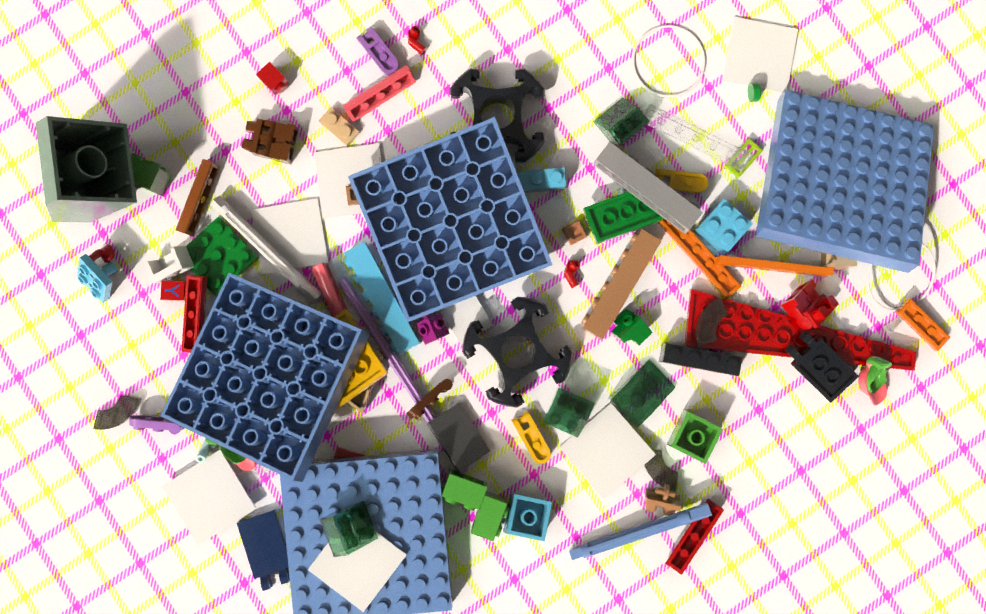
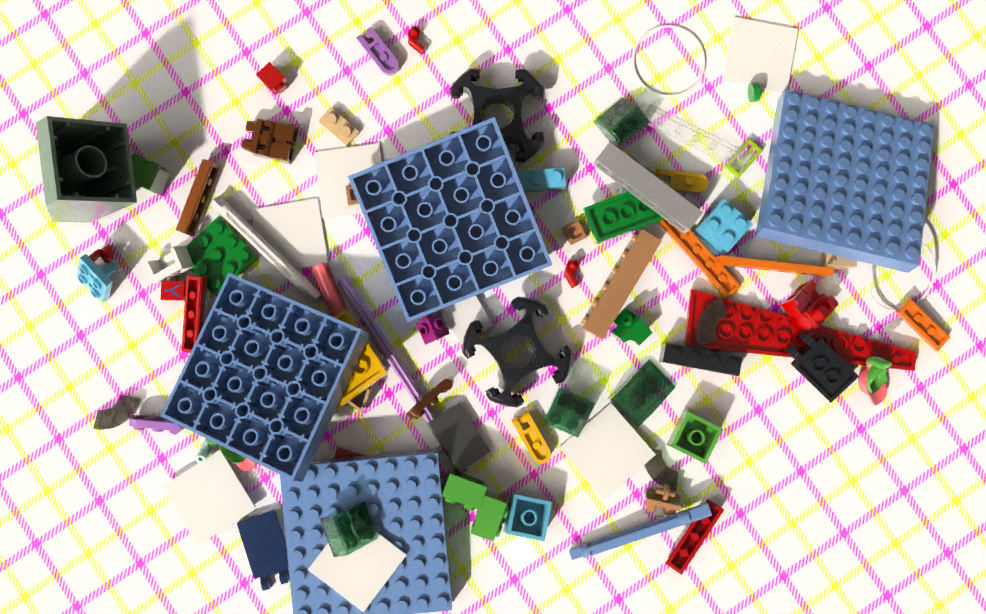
coral brick [342,65,416,122] -> none
medium azure brick [344,242,421,354] -> none

